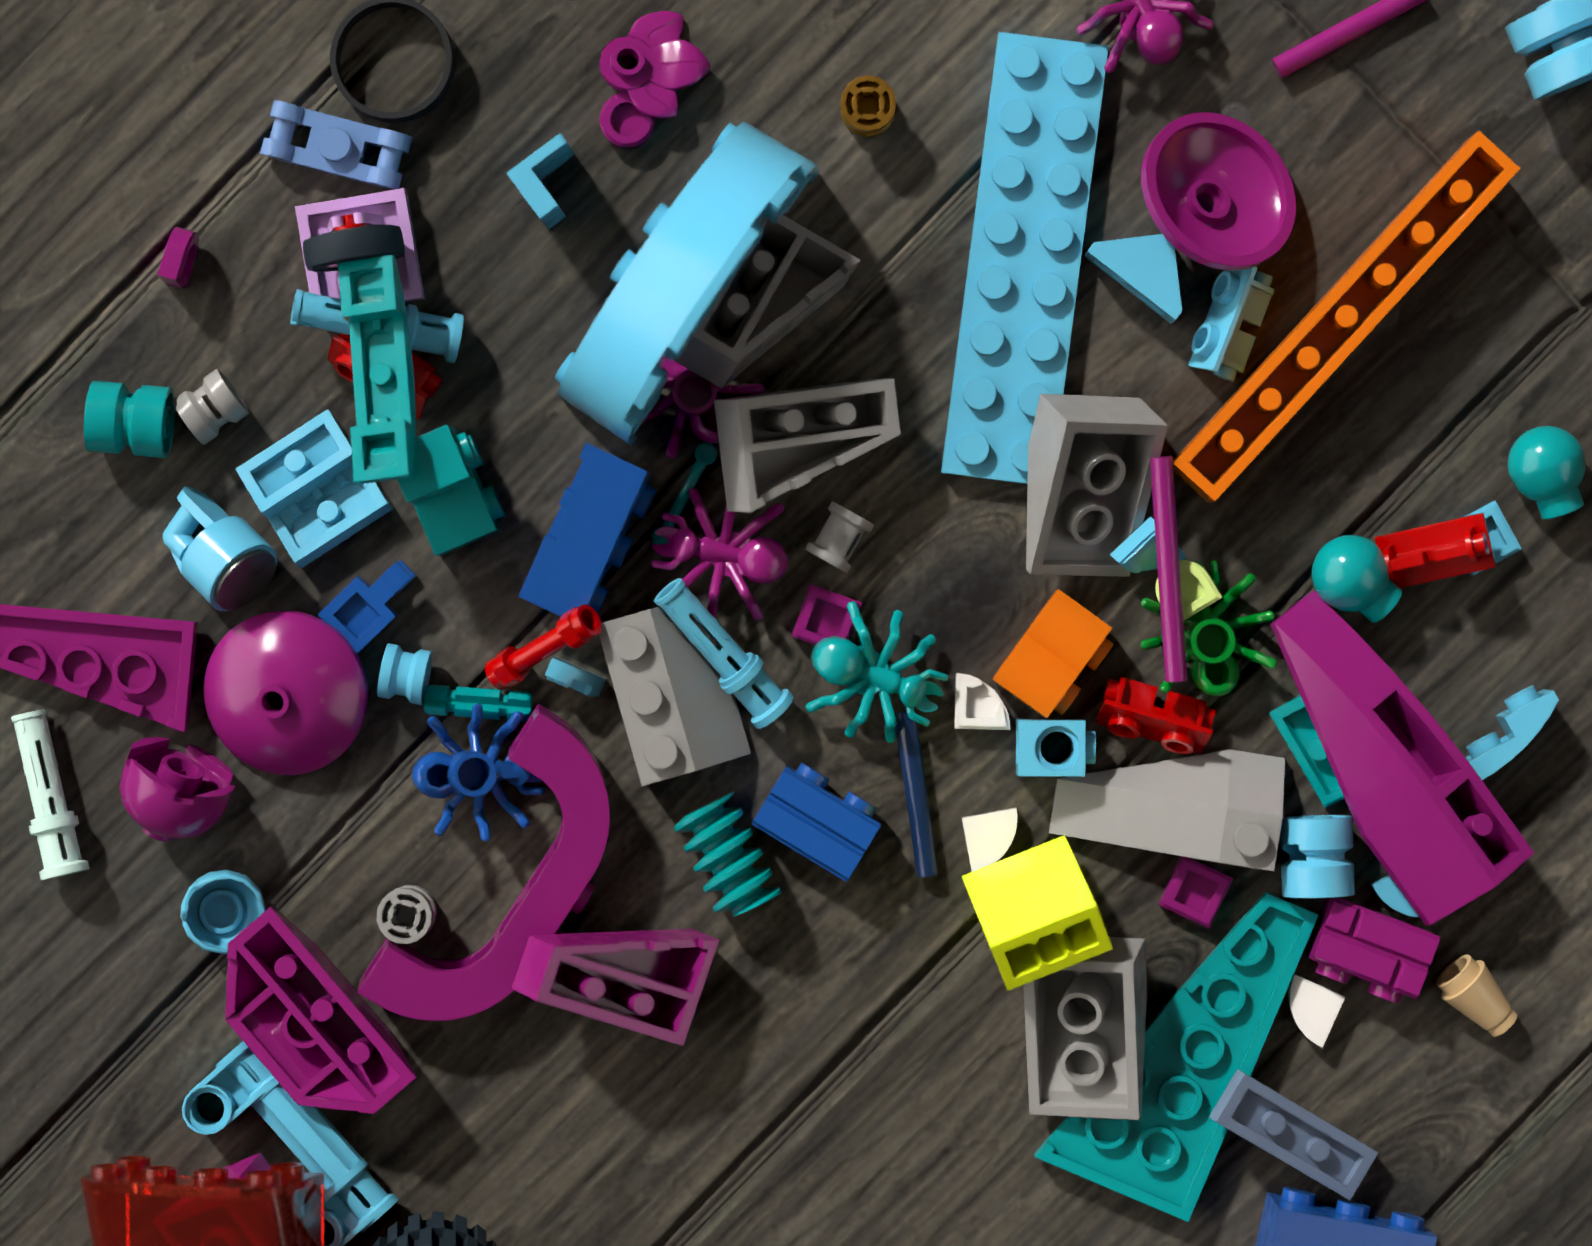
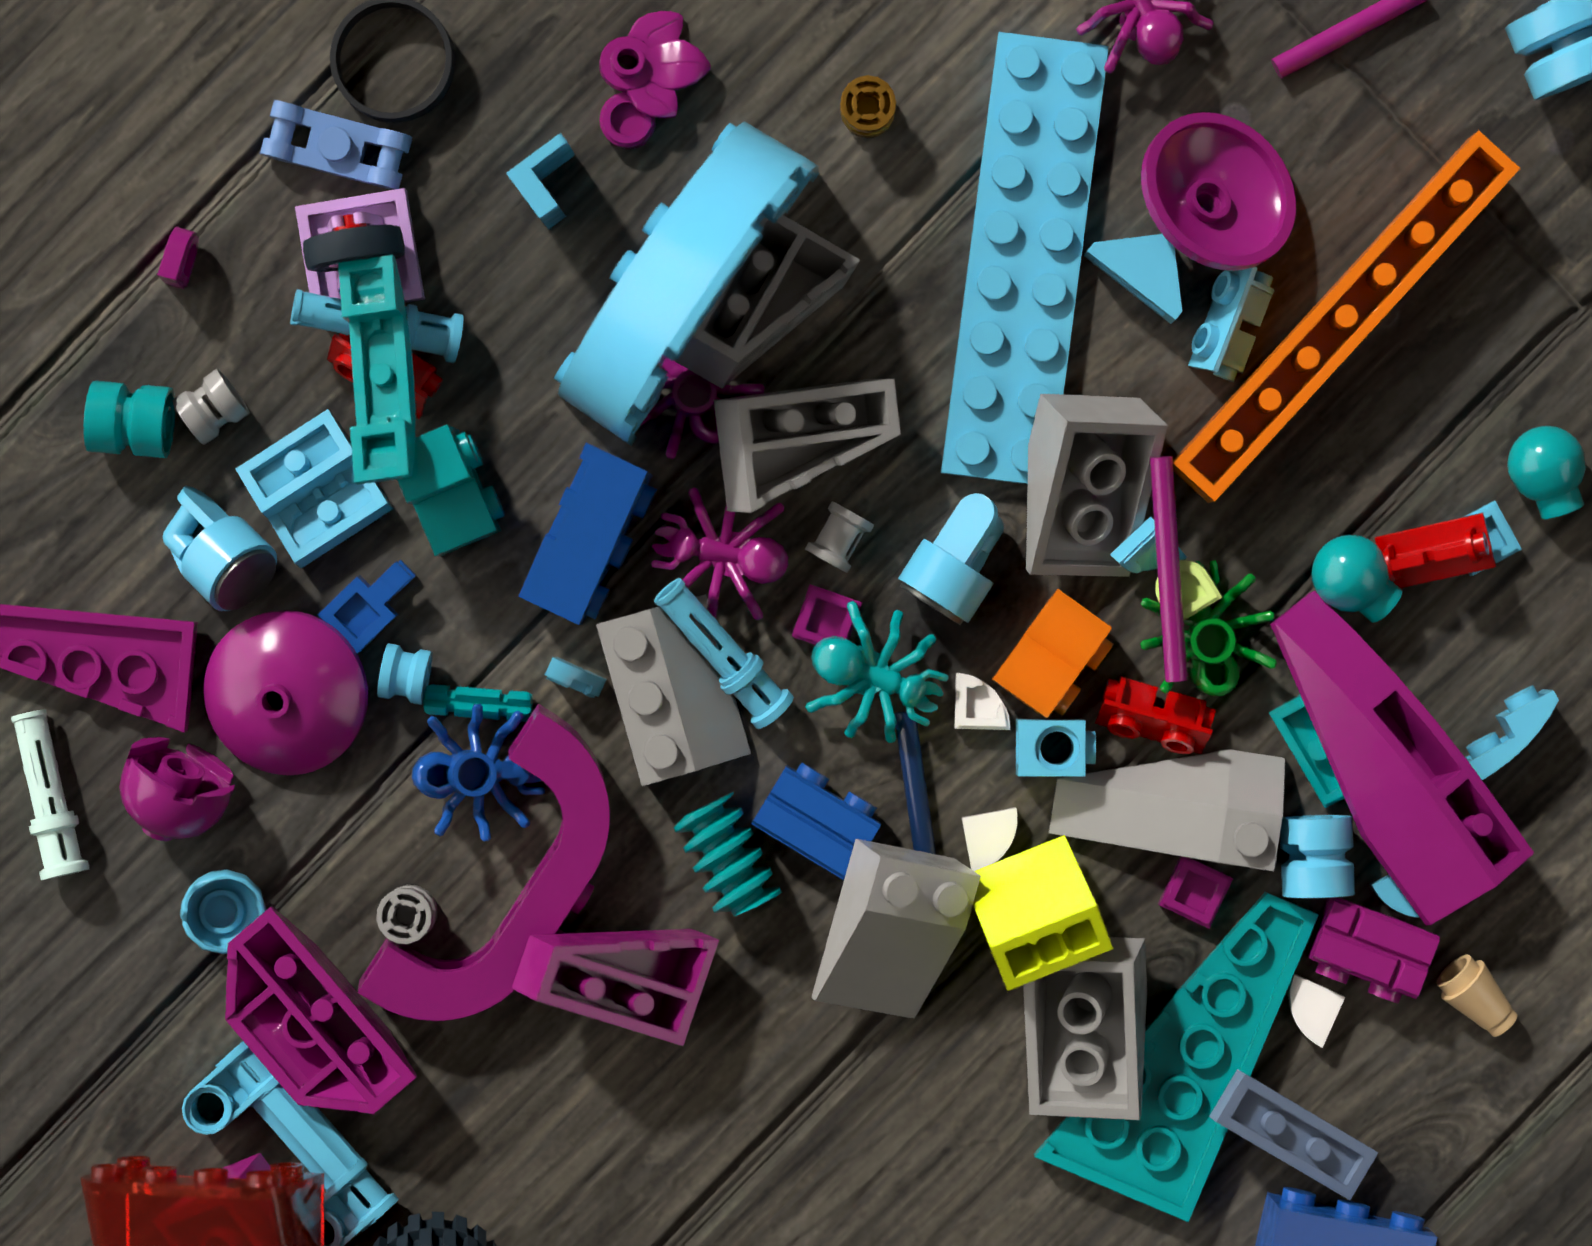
red bar [485,604,602,690] -> none
teal hinge [651,443,717,545] -> none
none -> light grey slope [811,839,981,1019]
none -> medium azure piece [898,493,1004,625]

